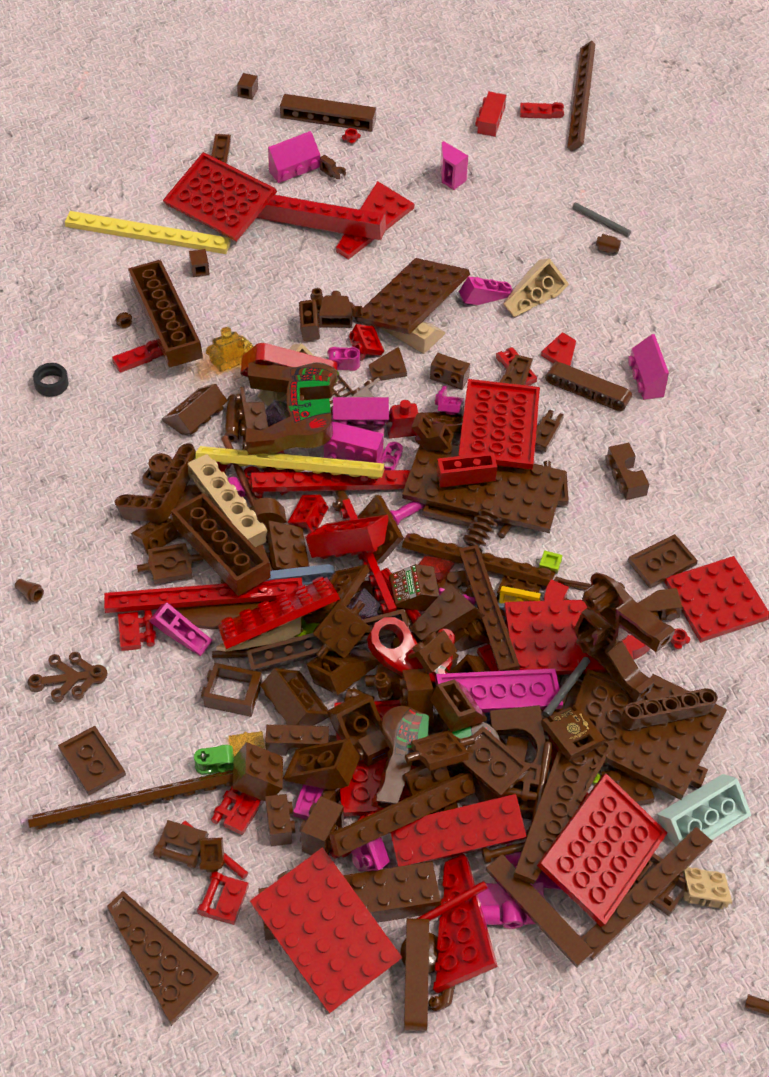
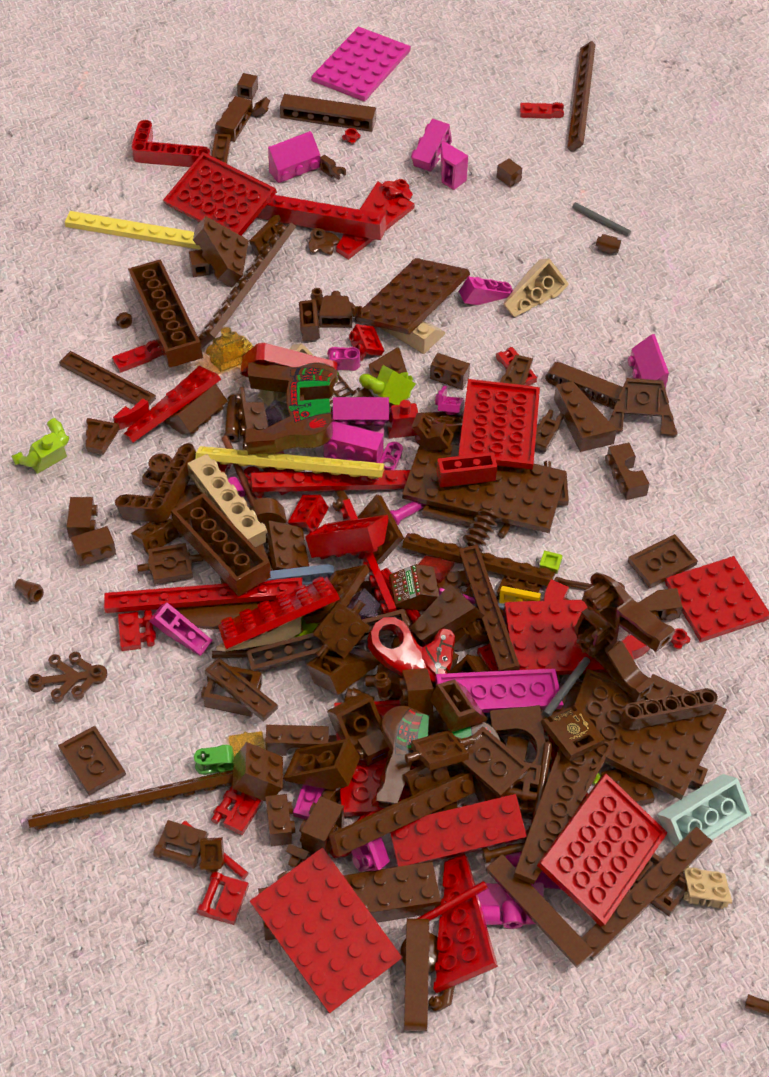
black tyre [33,362,69,397] -> none
reddish brown wing [107,891,219,1026] -> none
reddish brown slope [260,668,329,726] -> none
reddish brown bracket [408,630,457,674] -> none
red brick [475,91,507,137] -> none
red wing [541,332,576,366] -> none
none -> lime torso [11,418,69,474]
none -> reddish brown tile [59,351,156,406]
none -> reddish brown brick [67,497,98,539]
none -> reddish brown brick [70,526,117,566]
none -> reddish brown wing [86,418,120,455]
none -> red slope [113,399,149,430]
none -> red wing [124,366,221,442]
none -> red beam [132,120,210,167]
none -> reddish brown brick [193,216,249,287]
none -> reddish brown plate [198,222,296,348]
none -> reddish brown tile [204,658,278,722]
none -> reddish brown brick [215,96,253,142]
none -> reddish brown hinge [249,215,283,255]
none -> reddish brown plate [252,97,270,117]
none -> reddish brown tile [286,844,312,868]
none -> reddish brown plate [308,228,340,256]
none -> dark pink plate [311,26,411,102]
none -> lime torso [359,365,416,405]
none -> red plate [382,179,413,200]
none -> dark pink wedge [411,118,452,172]
none -> reddish brown brick [496,158,523,187]
none -> reddish brown wedge [554,381,617,452]
none -> reddish brown wing [609,378,678,436]

